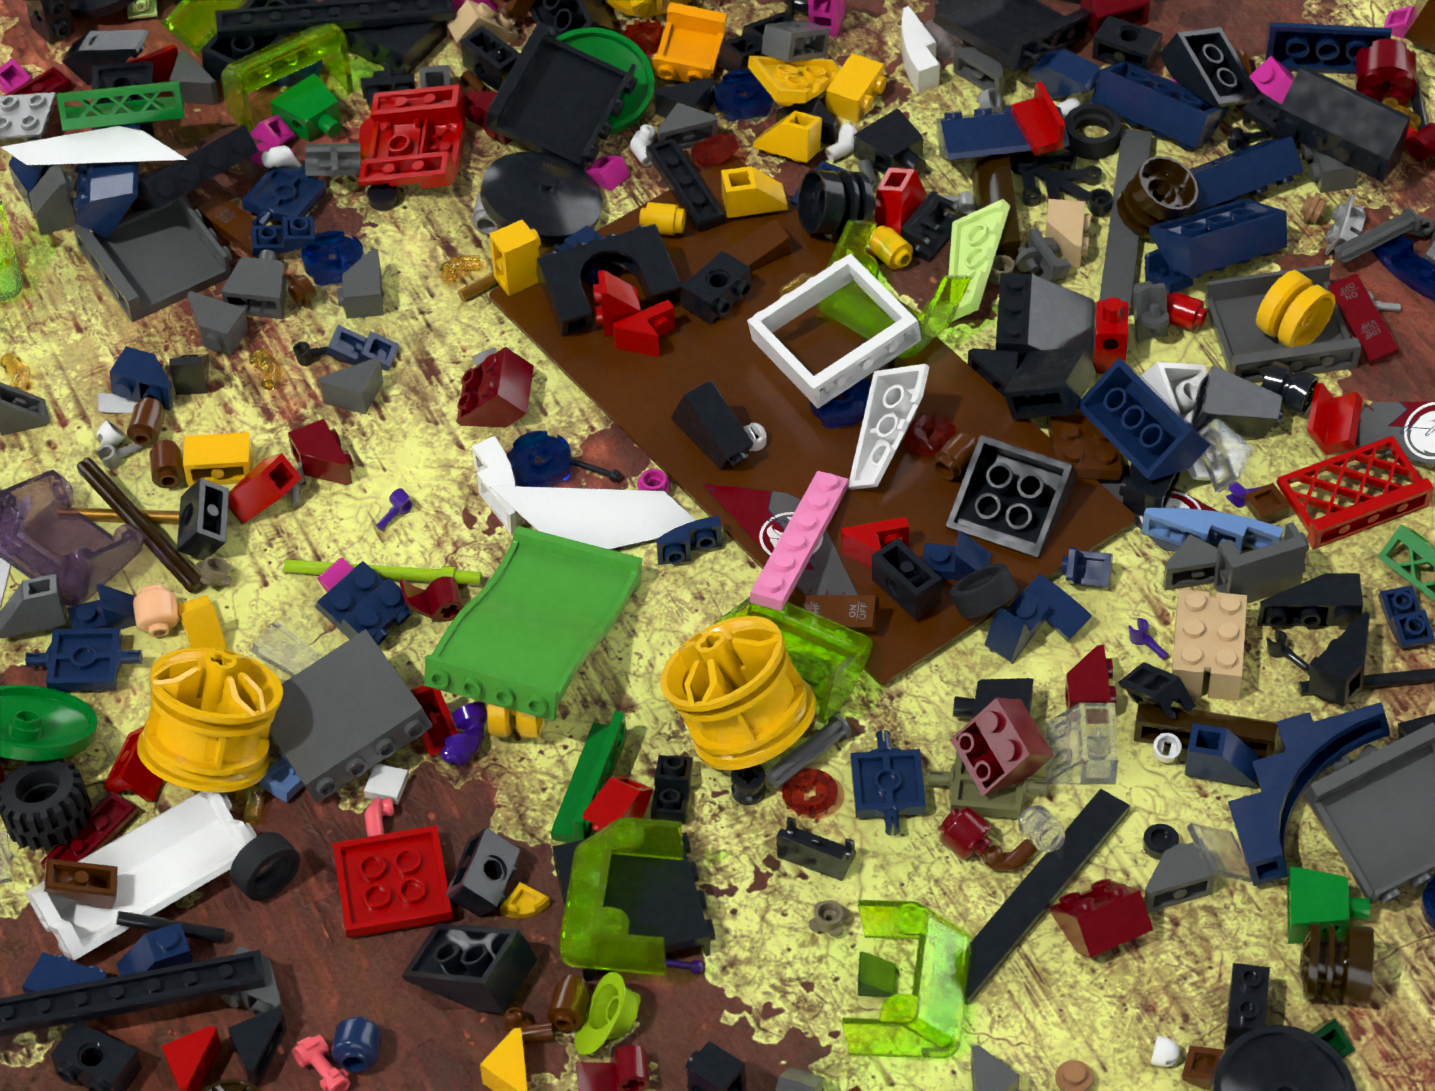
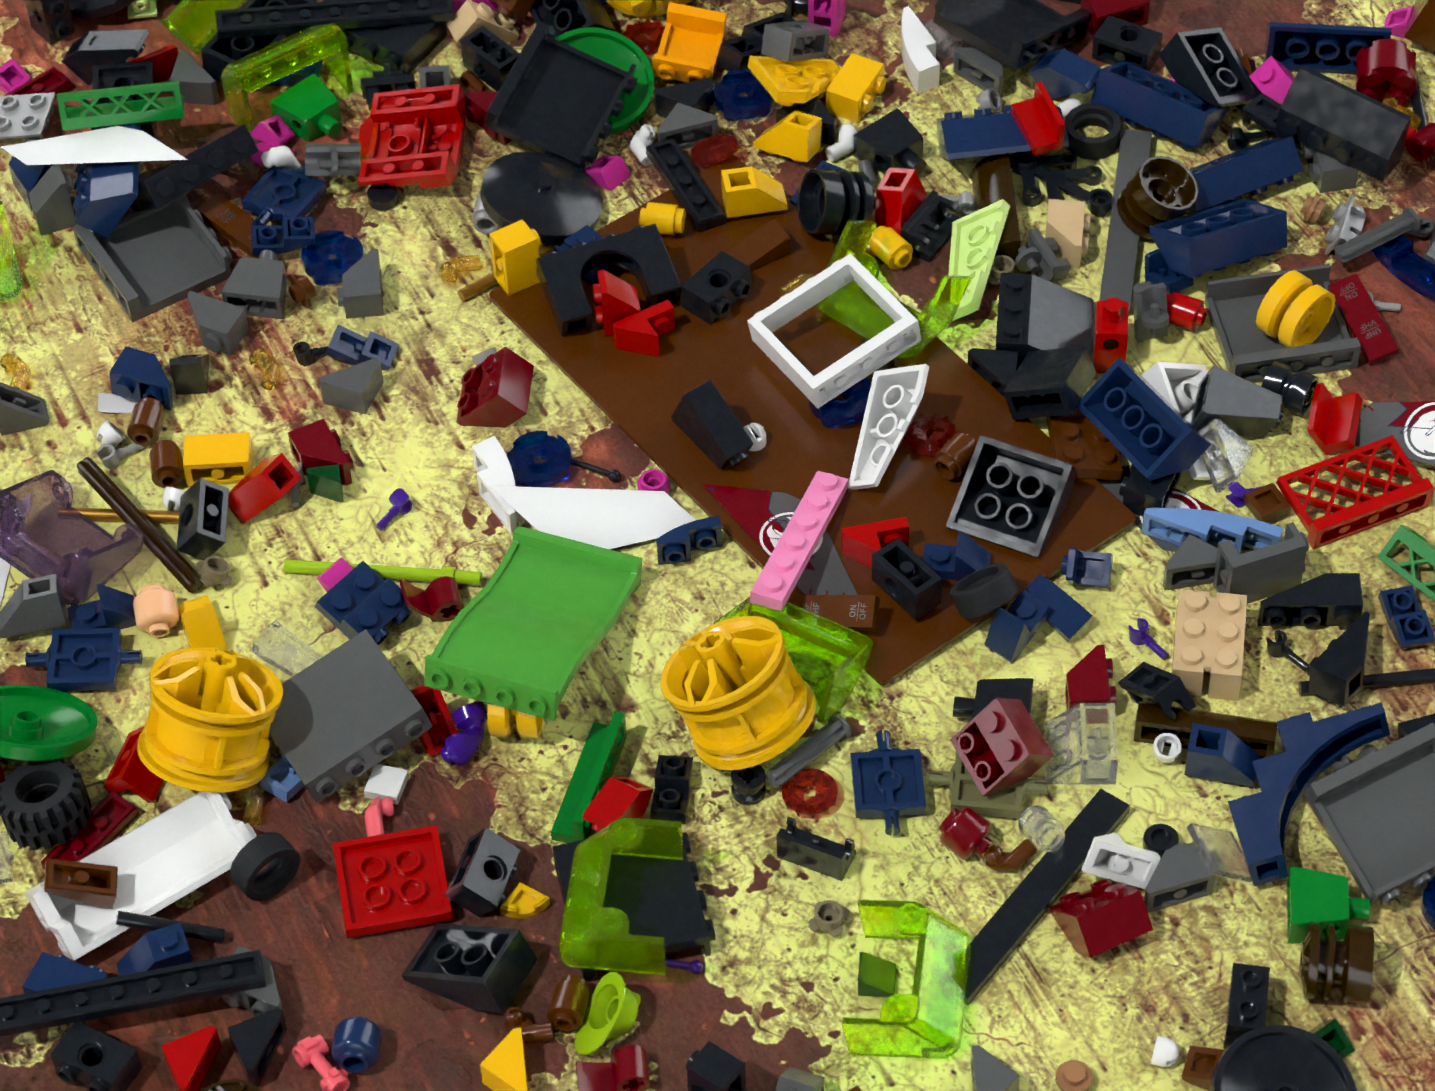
none -> white hinge [162,486,186,511]
none -> dark green slope [306,464,344,502]
none -> white slope [1082,833,1161,889]

